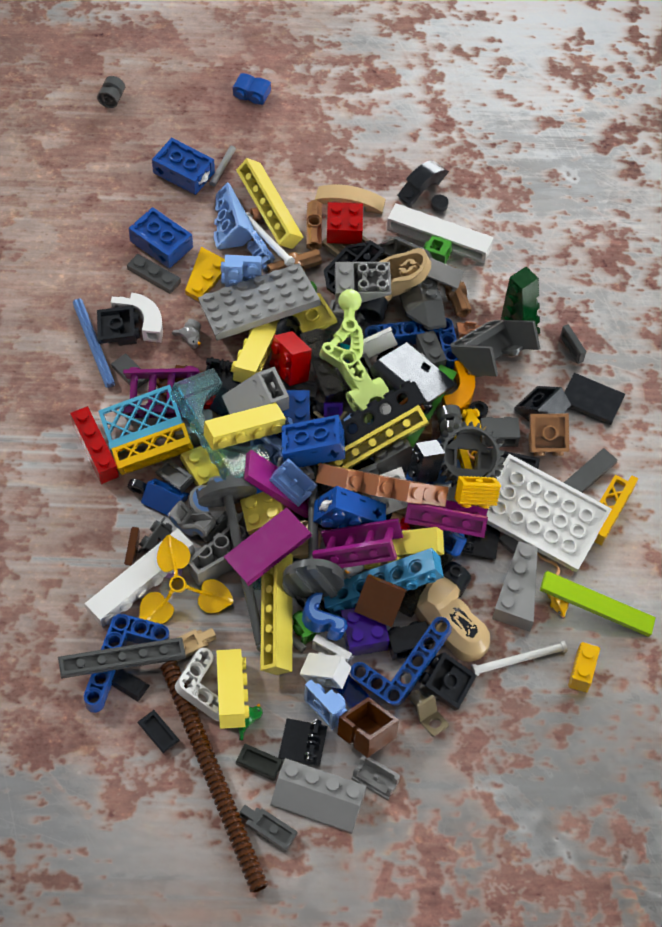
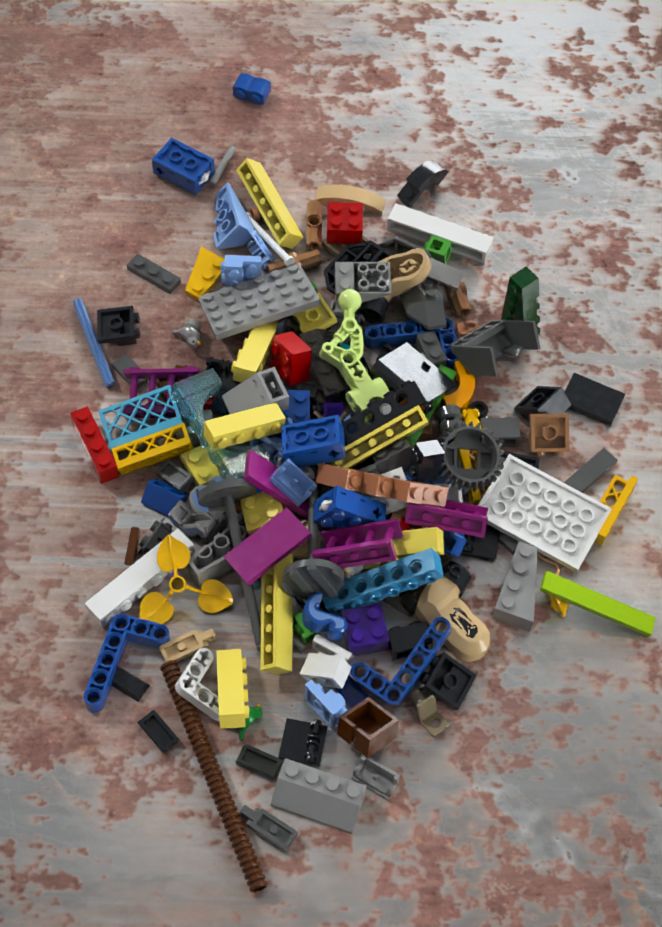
dark grey tile [58,637,186,679] -> none
dark grey wheel [97,76,126,108] -> none
white arch [111,293,163,343] -> none
black tile [127,479,147,494] -> none
blue piece [128,207,193,269] -> none
reddish brown tile [354,574,407,627] -> none
white panel [363,327,398,358] -> none
black tile [431,195,449,212] -> none
yellow brick [454,476,501,509] -> none
white bar [471,640,568,676] -> none
dark grey tile [560,324,587,364] -> none
yellow brick [568,642,600,693] -> none

